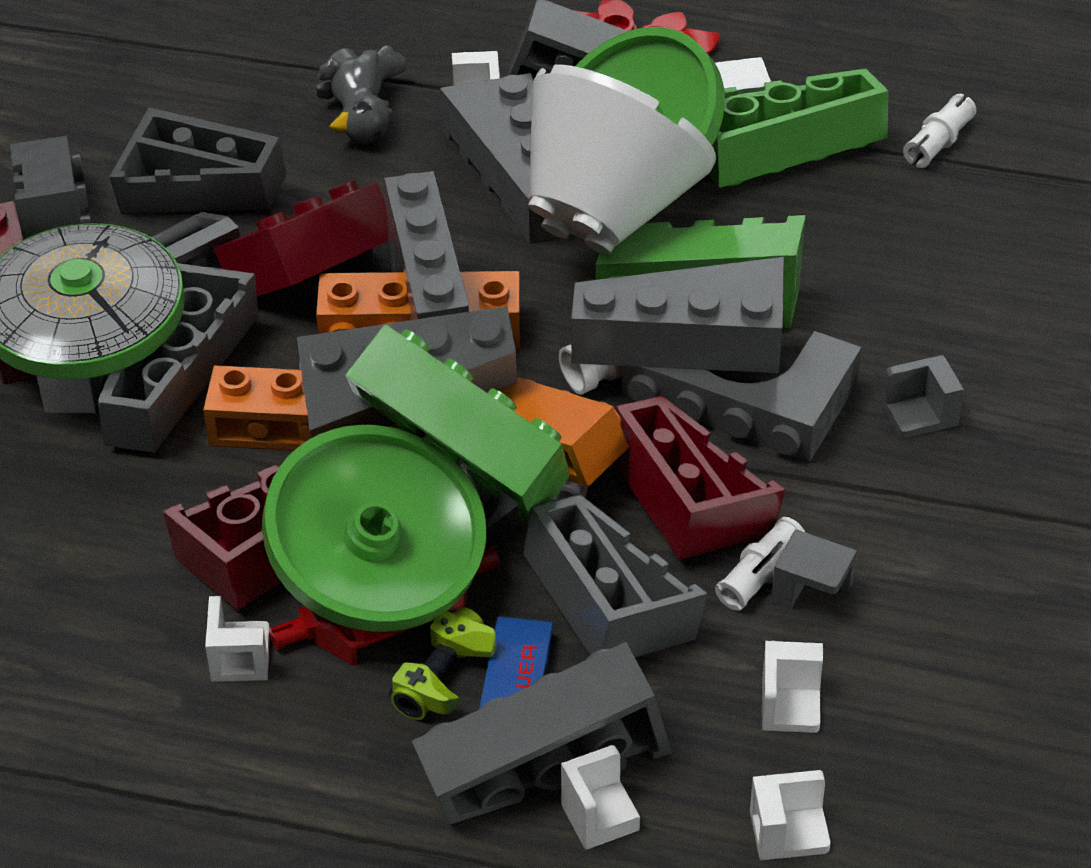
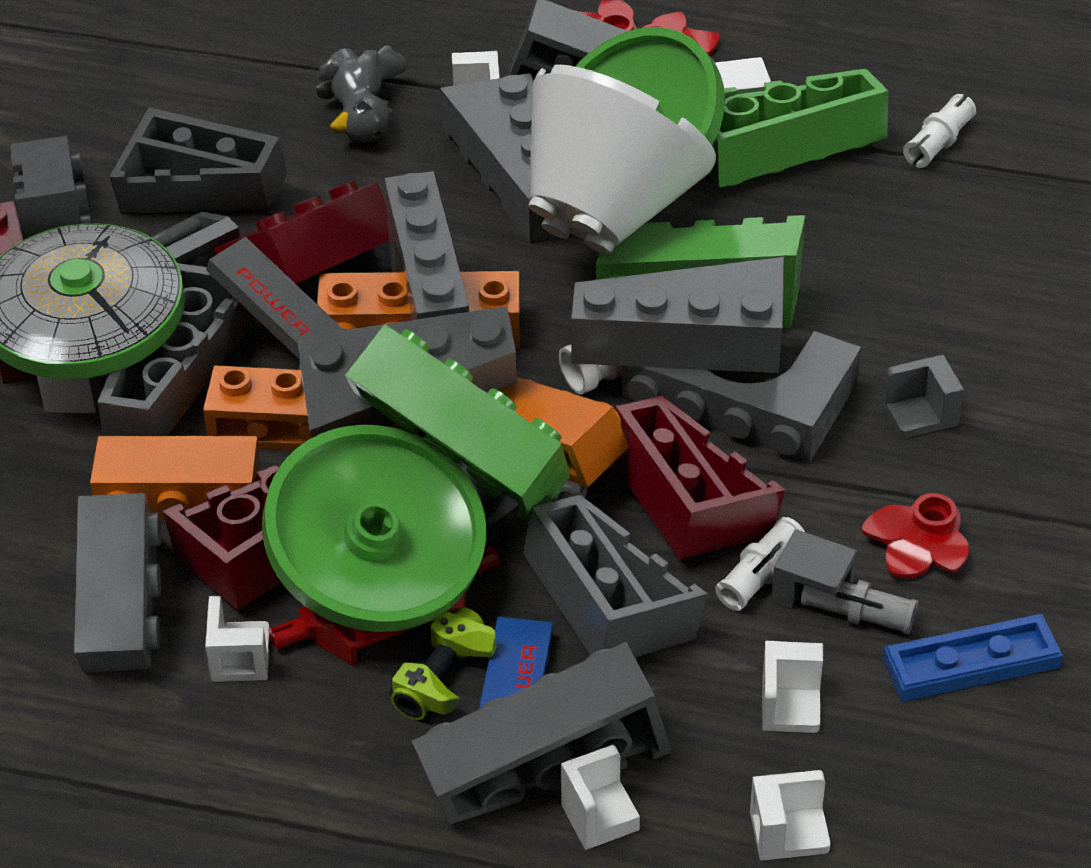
none -> dark grey wedge [74,493,161,672]
none -> orange brick [90,436,262,519]
none -> dark grey tile [206,237,344,359]
none -> light grey pin [801,580,918,635]
none -> red plate [861,493,969,579]
none -> blue tile [882,614,1063,702]

